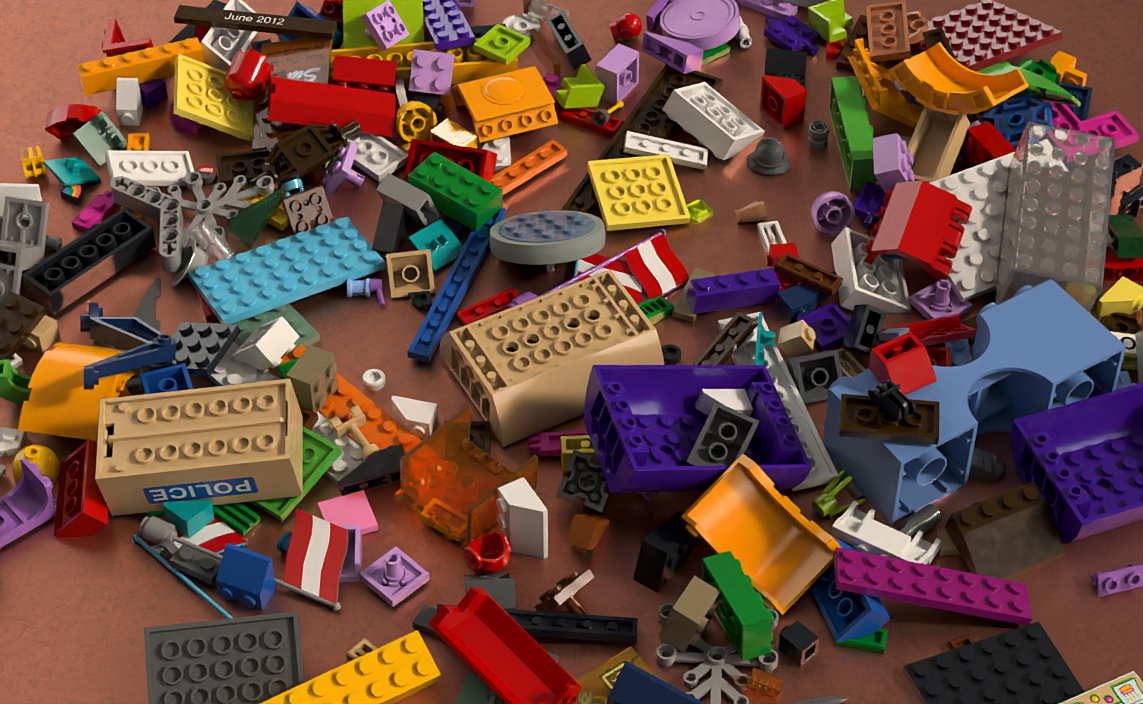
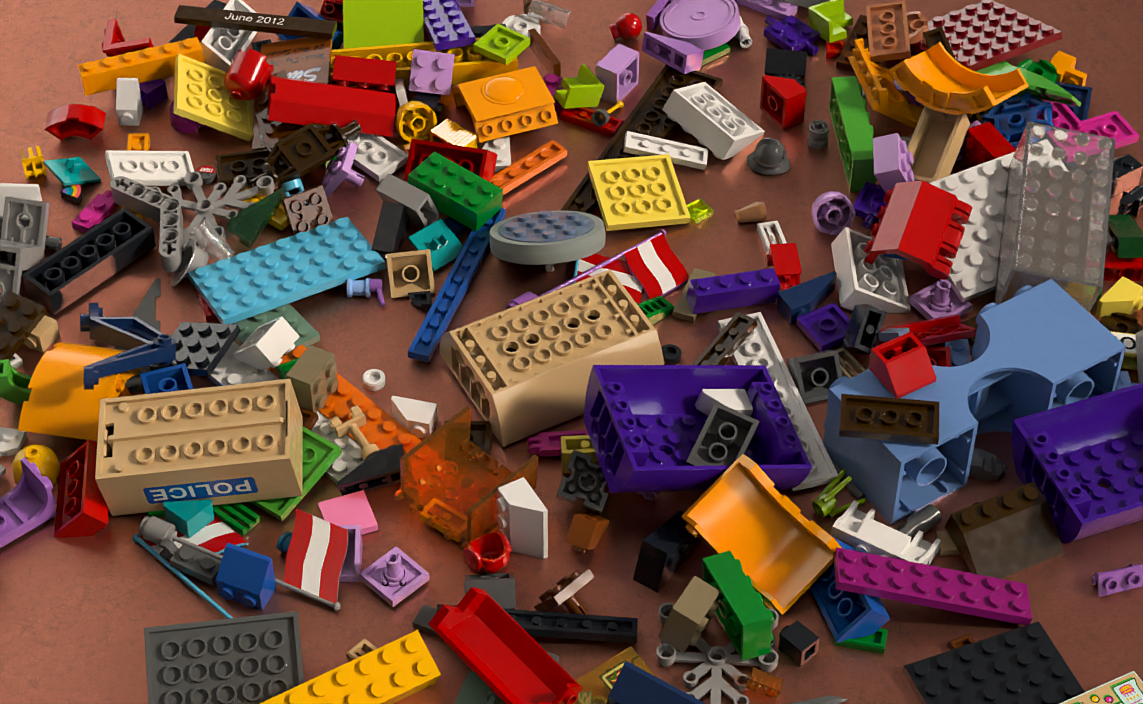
sand green hinge [73,111,128,167] -> none
lavender plate [361,0,410,51] -> none
red tile [455,288,519,326] -> none
black brick [546,11,592,70] -> none
teal piece [754,313,776,365] -> none
reddish brown tile [774,253,843,297] -> none
tan brick [778,320,816,358] -> none
black arm [868,379,917,422] -> none

